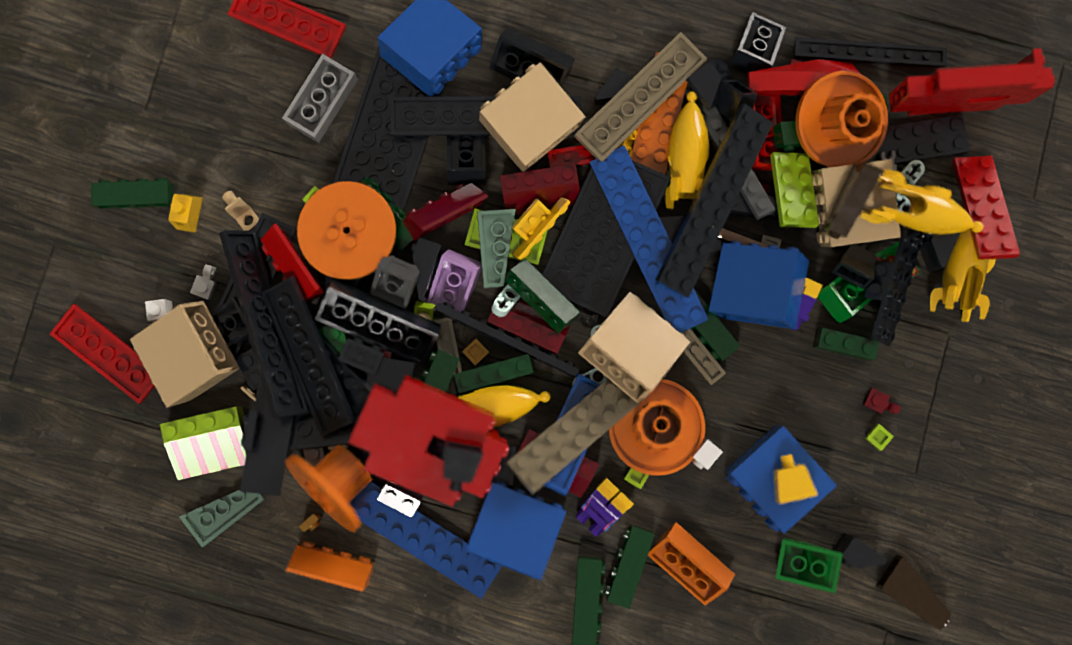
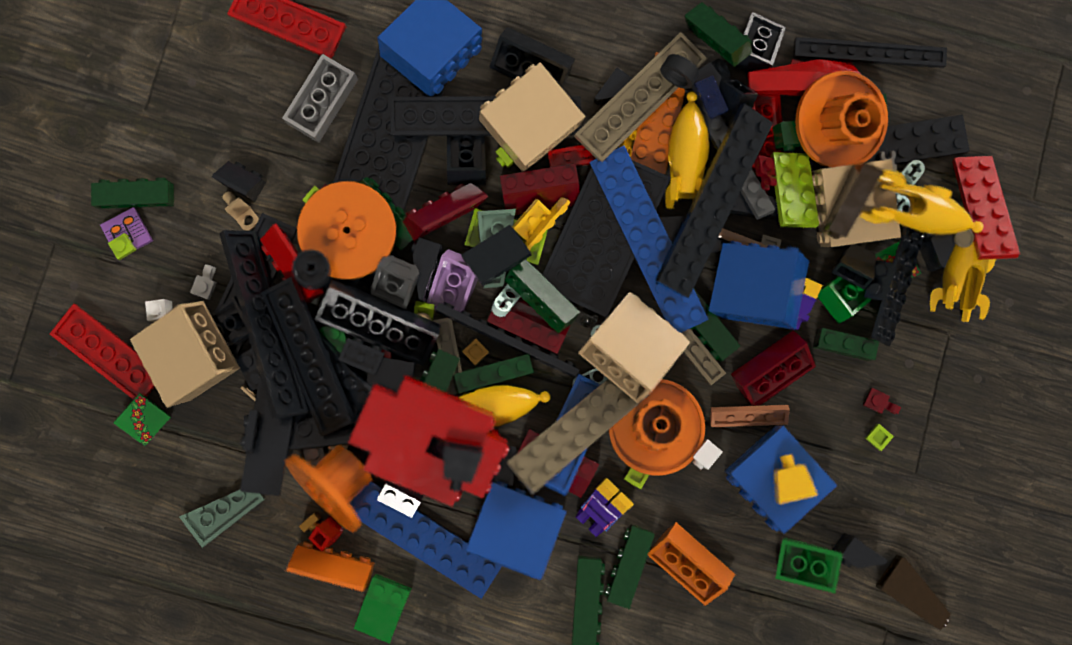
slope [160,407,246,480] -> none
yellow torso [169,194,203,233] -> none
red panel [889,48,1055,116] -> none
none -> medium lavender tile [100,207,153,250]
none -> lime plate [108,233,136,260]
none -> green tile [113,393,171,446]
none -> black slope [212,161,266,202]
none -> black wheel [292,249,331,290]
none -> red brick [308,517,344,552]
none -> green slope [354,574,412,644]
none -> black tile [461,225,532,286]
none -> lime plate [495,147,515,169]
none -> black tyre [660,54,699,89]
none -> dark green brick [684,2,752,67]
none -> clear blue plate [695,75,729,119]
none -> nougat plate [710,405,790,427]
none -> dark red slope [731,330,816,406]
none -> dark red plate [754,155,777,190]
none -> dark tan piece [954,229,974,247]

